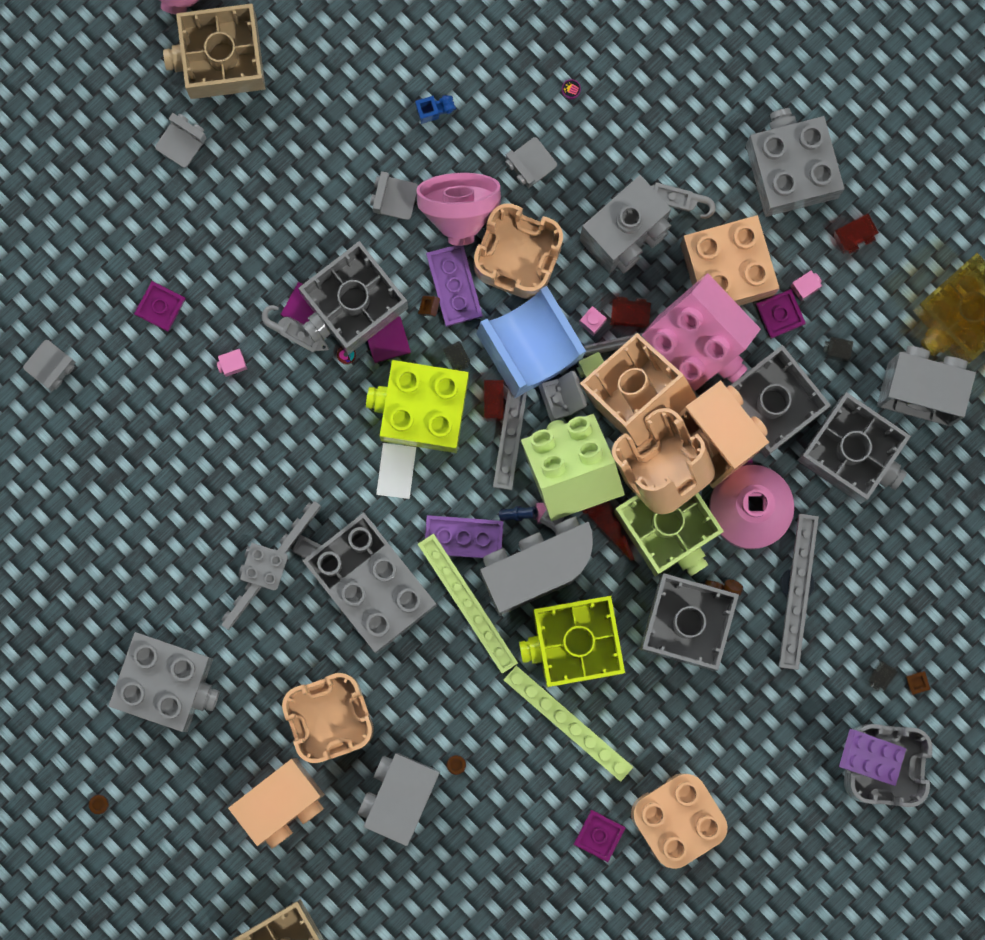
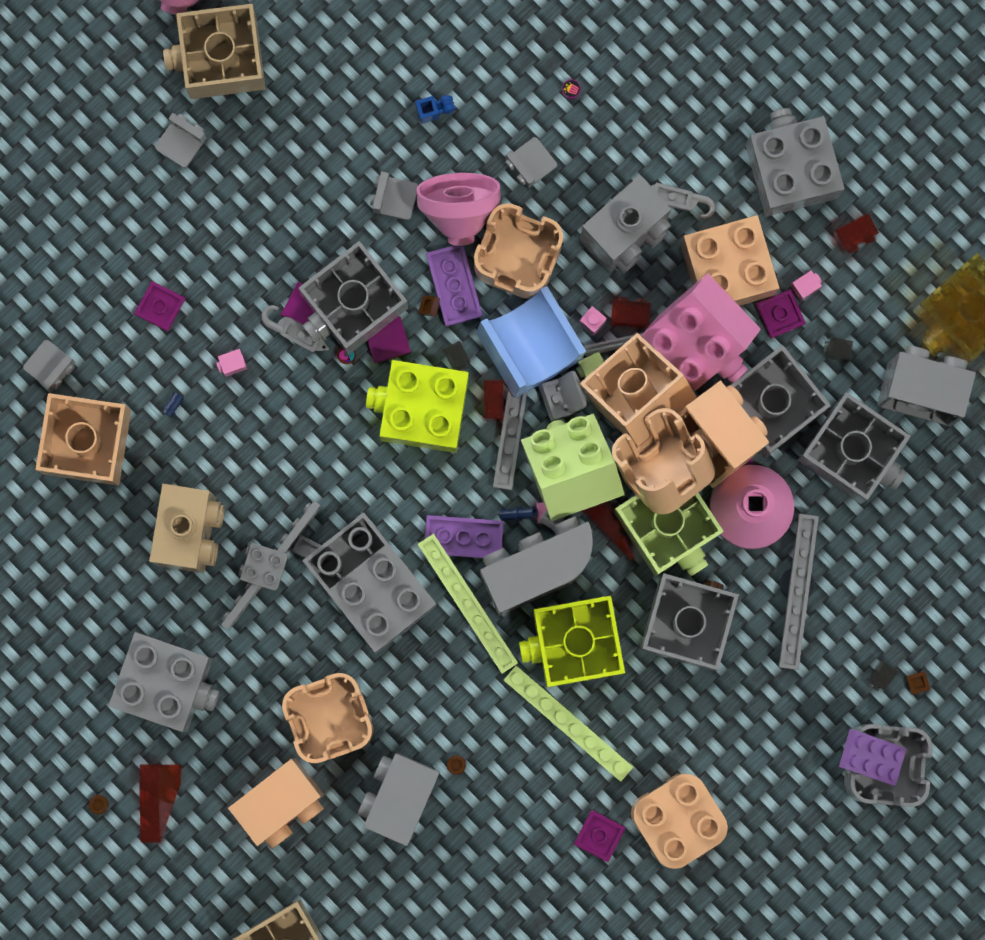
white sticker [376,443,416,499] -> none
reddish brown tile [723,579,743,596] -> none
none -> light nougat brick [35,393,131,486]
none -> clear red wedge [139,764,182,843]
none -> tan brick [149,484,225,573]
none -> dark blue pin [162,392,184,417]

